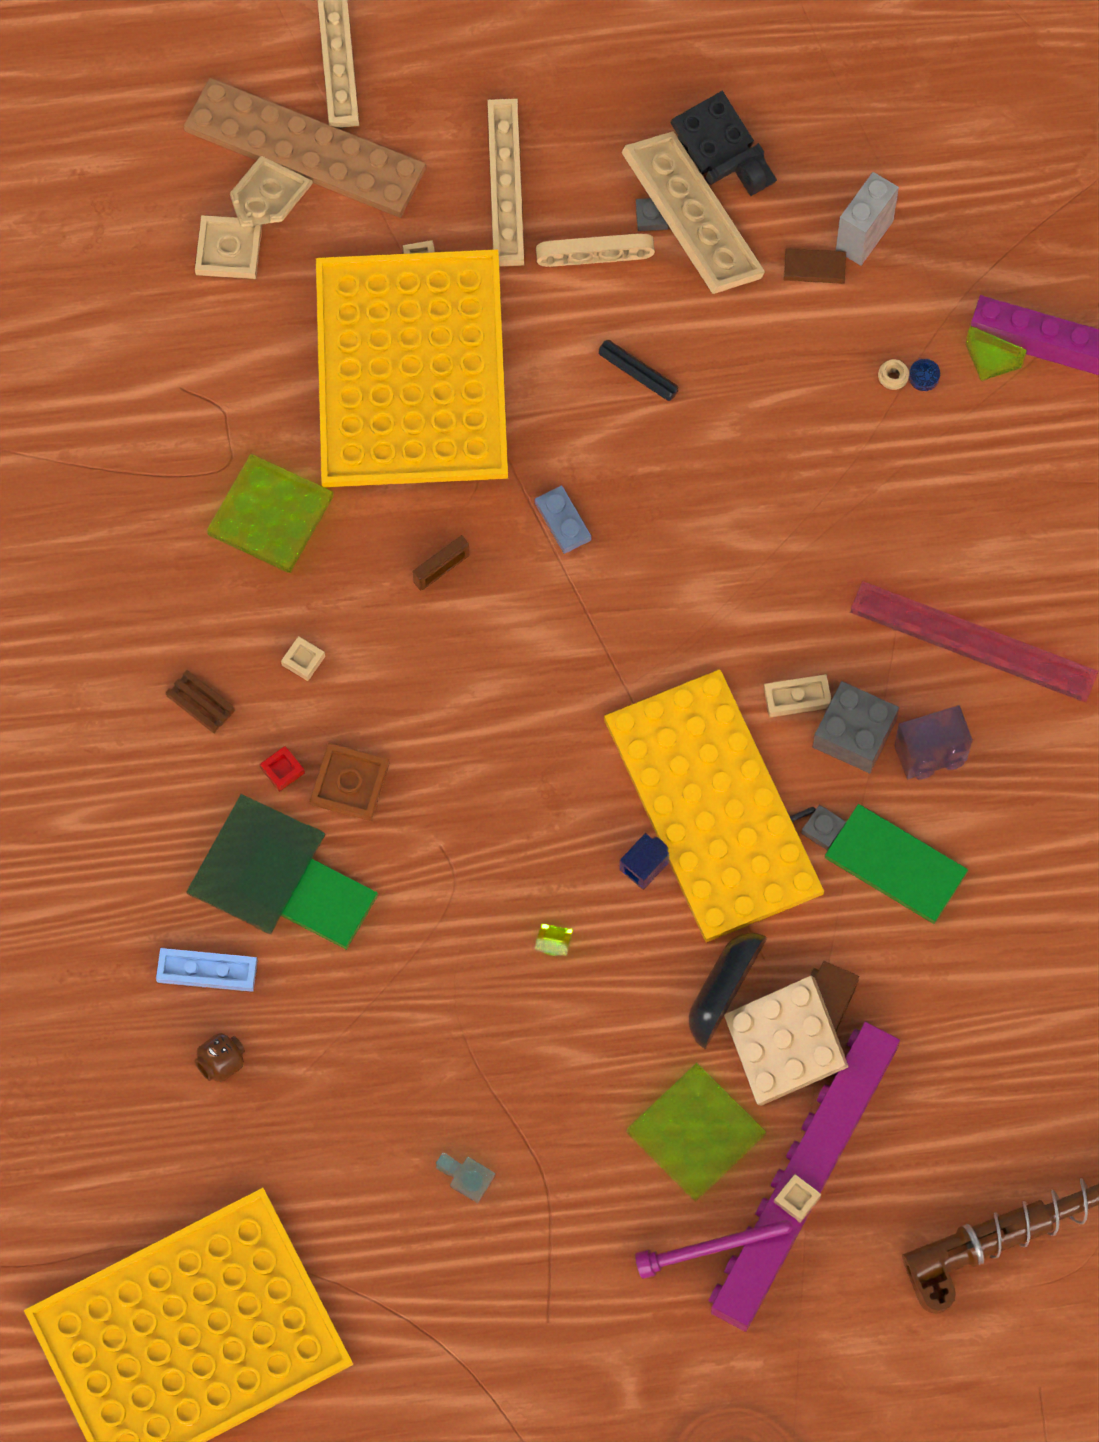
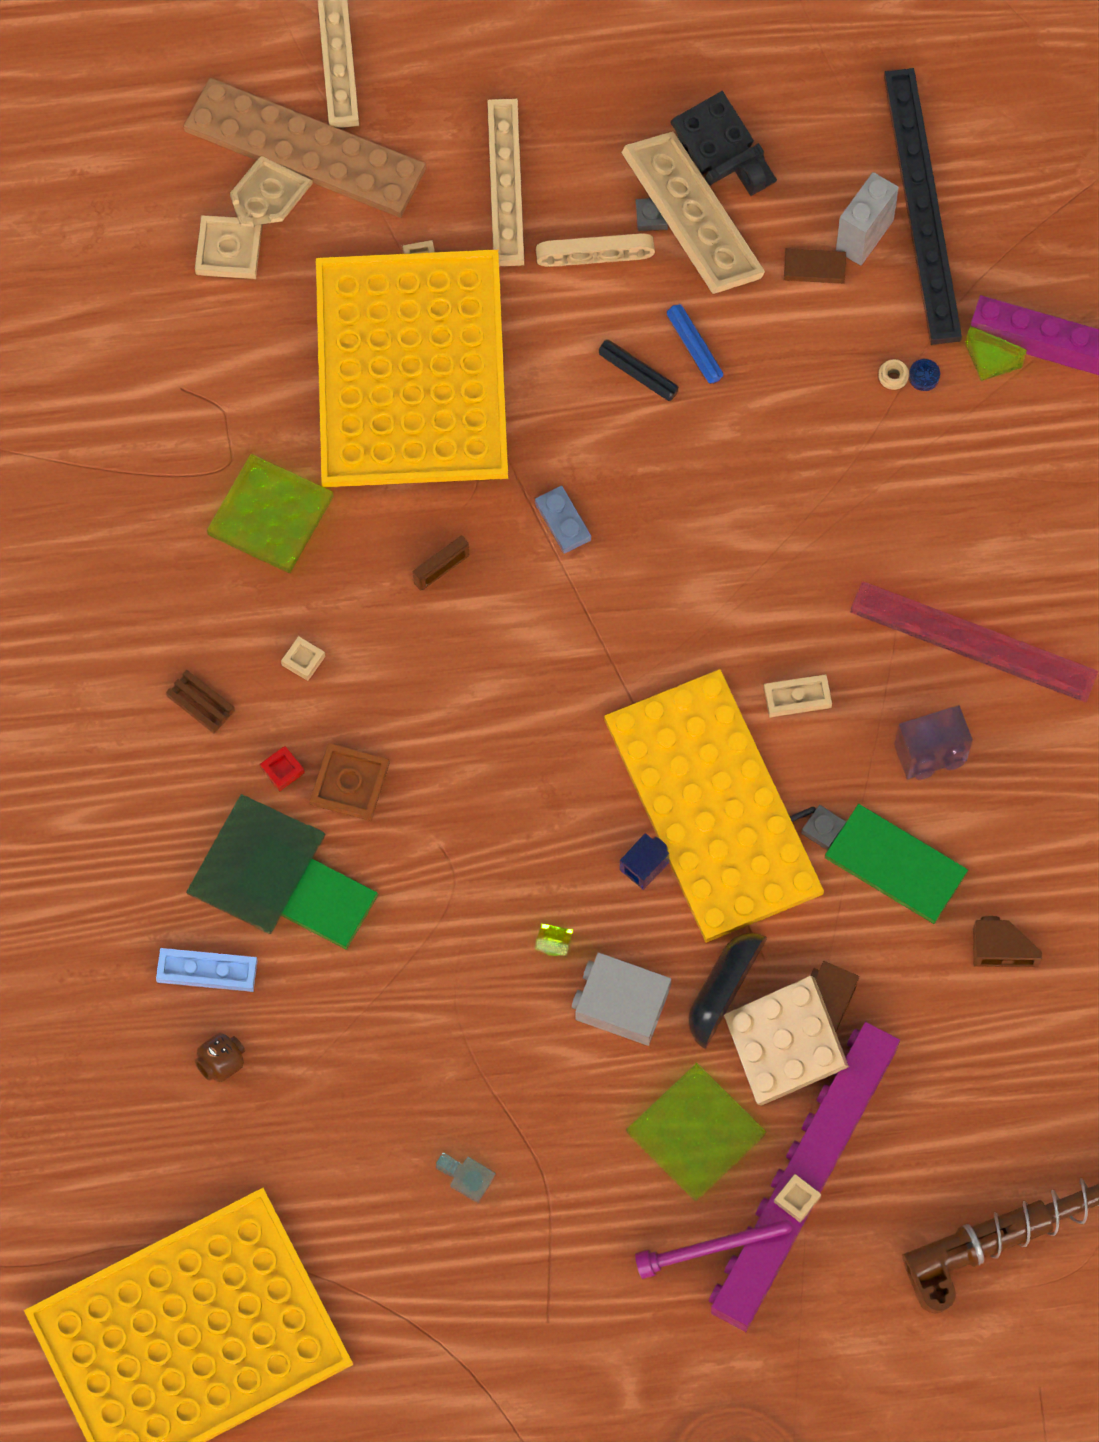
dark grey brick [813,681,899,774] -> none
none -> light grey brick [572,953,671,1046]
none -> blue axle [667,304,723,384]
none -> black plate [884,68,962,345]
none -> reddish brown slope [973,916,1042,967]

